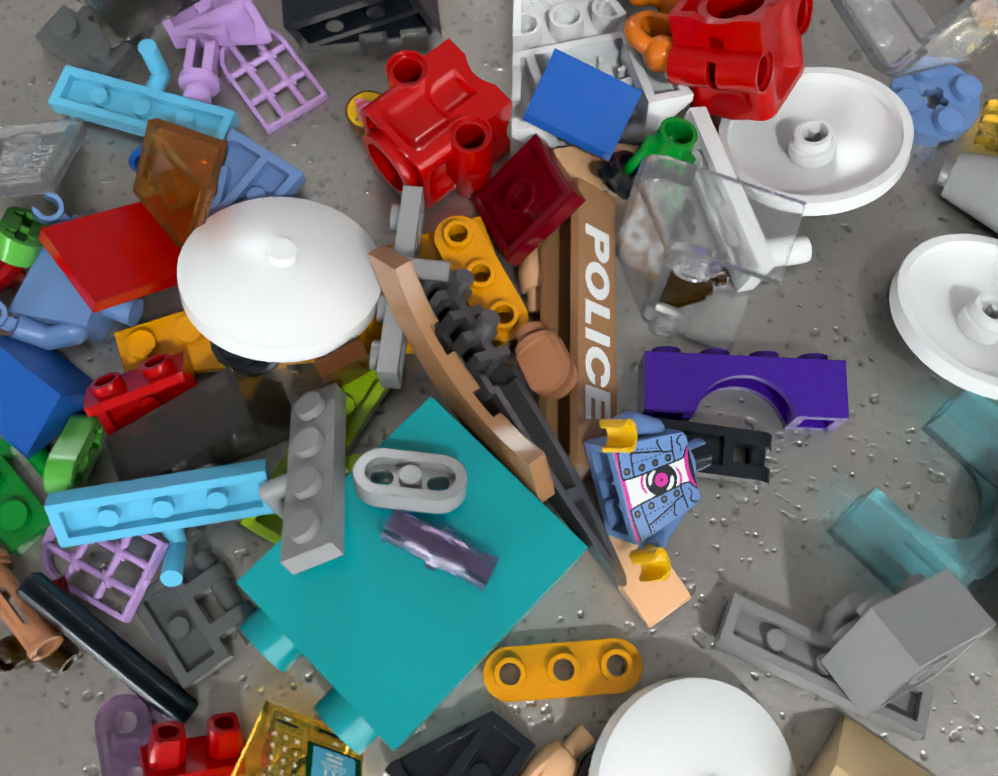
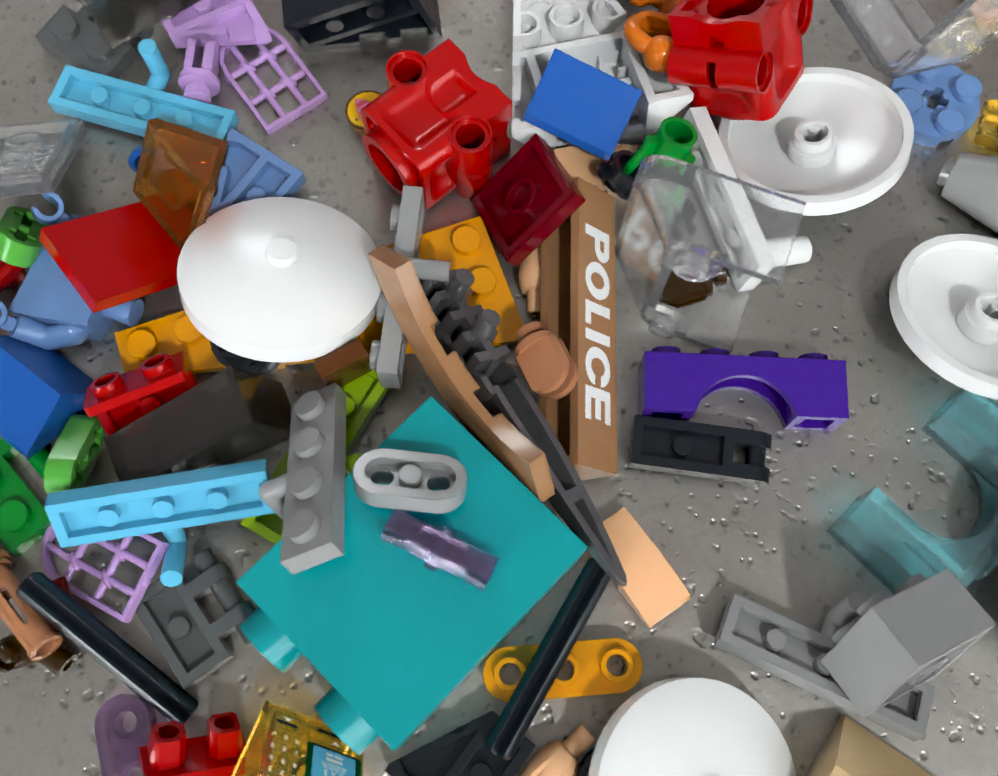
light orange plate [434,215,529,347] -> none
torso [583,410,713,583] -> none
none -> black axle [485,557,611,761]

